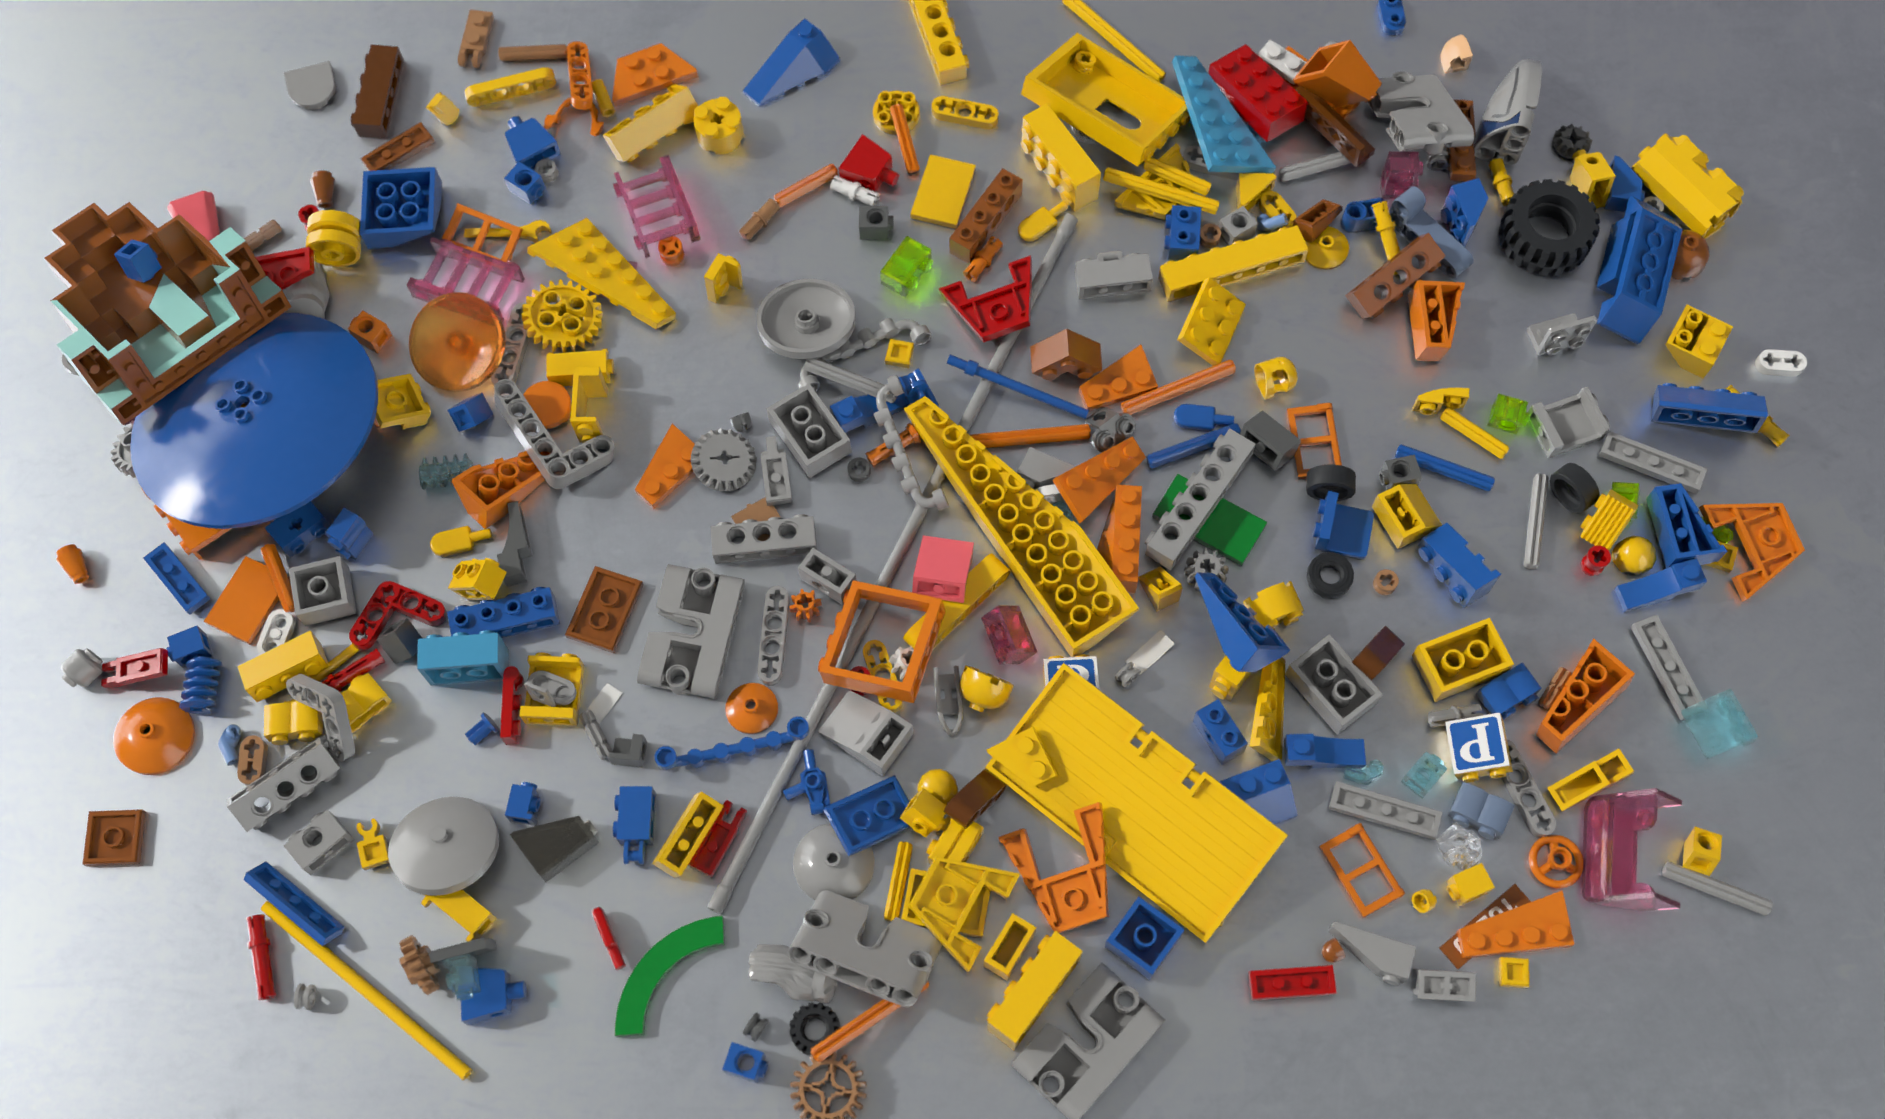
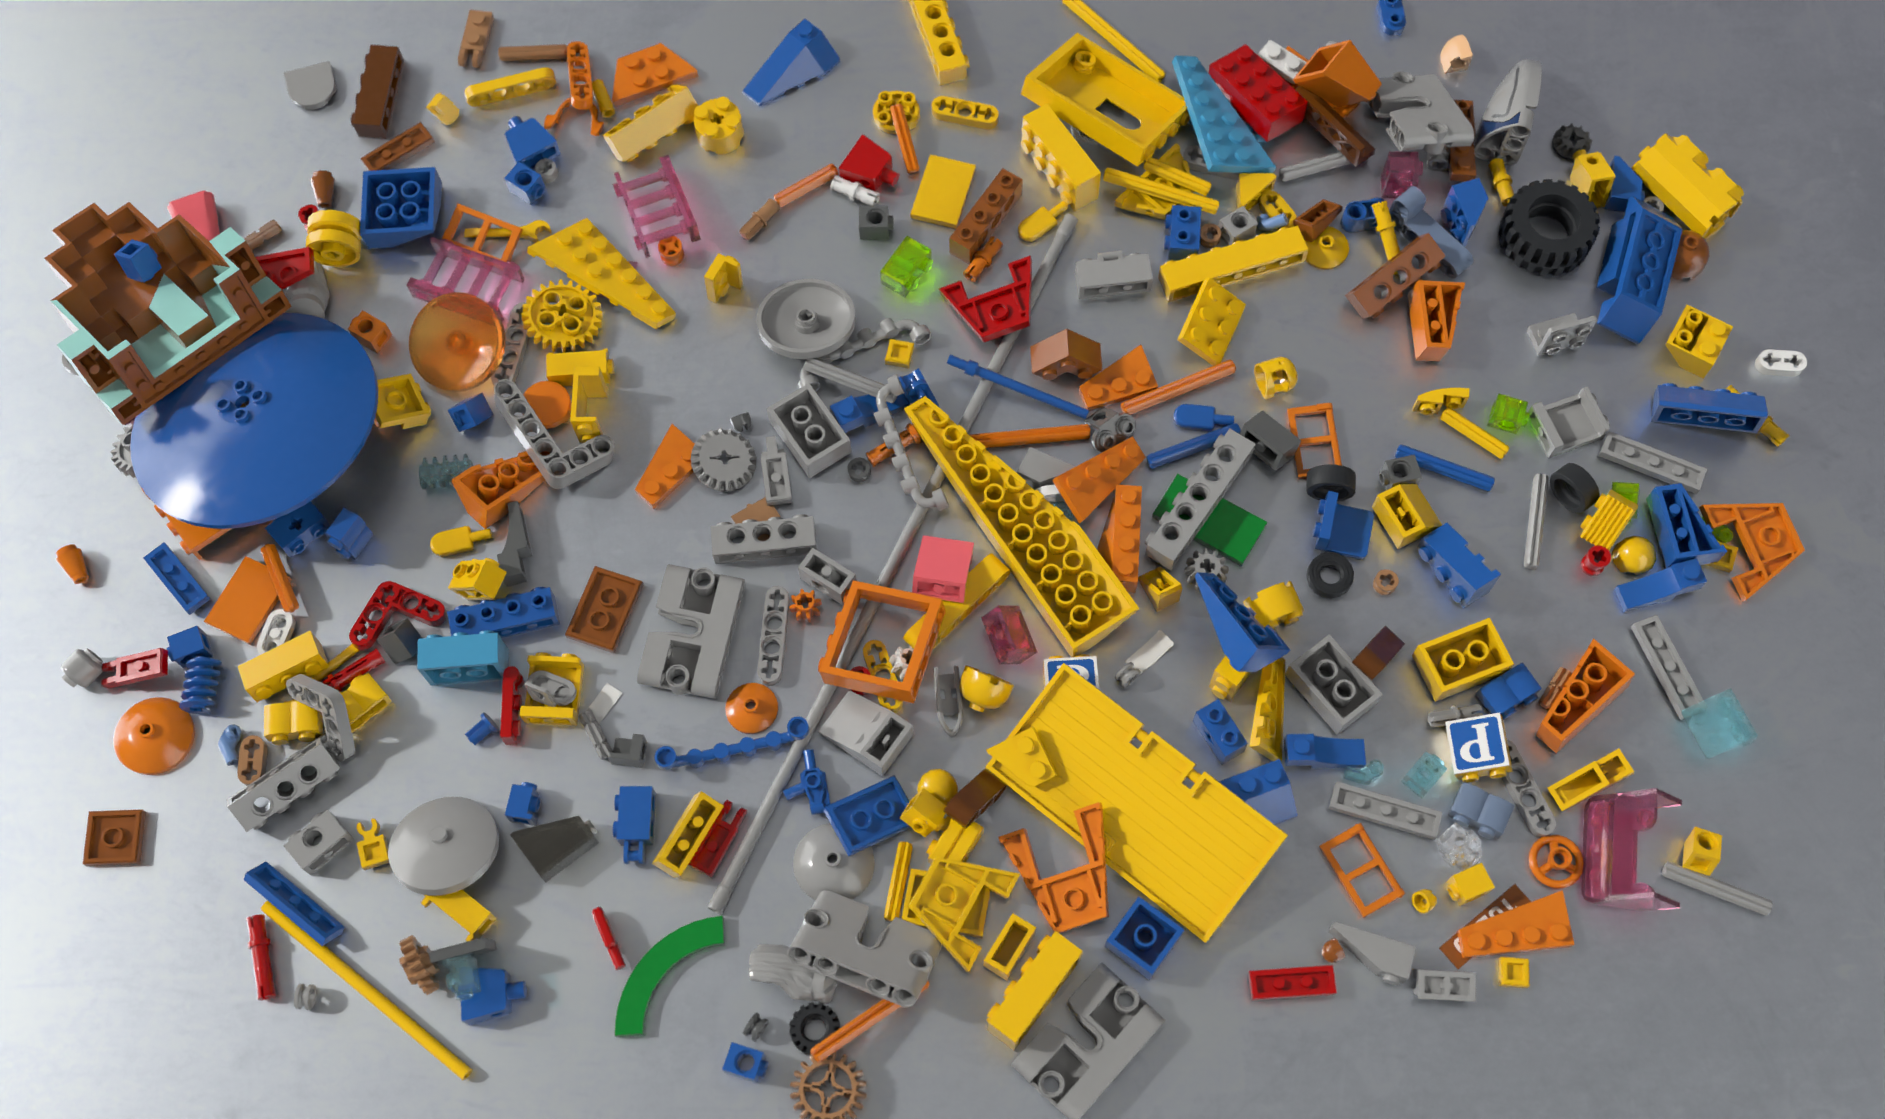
light grey brick [288,556,357,626] -> none

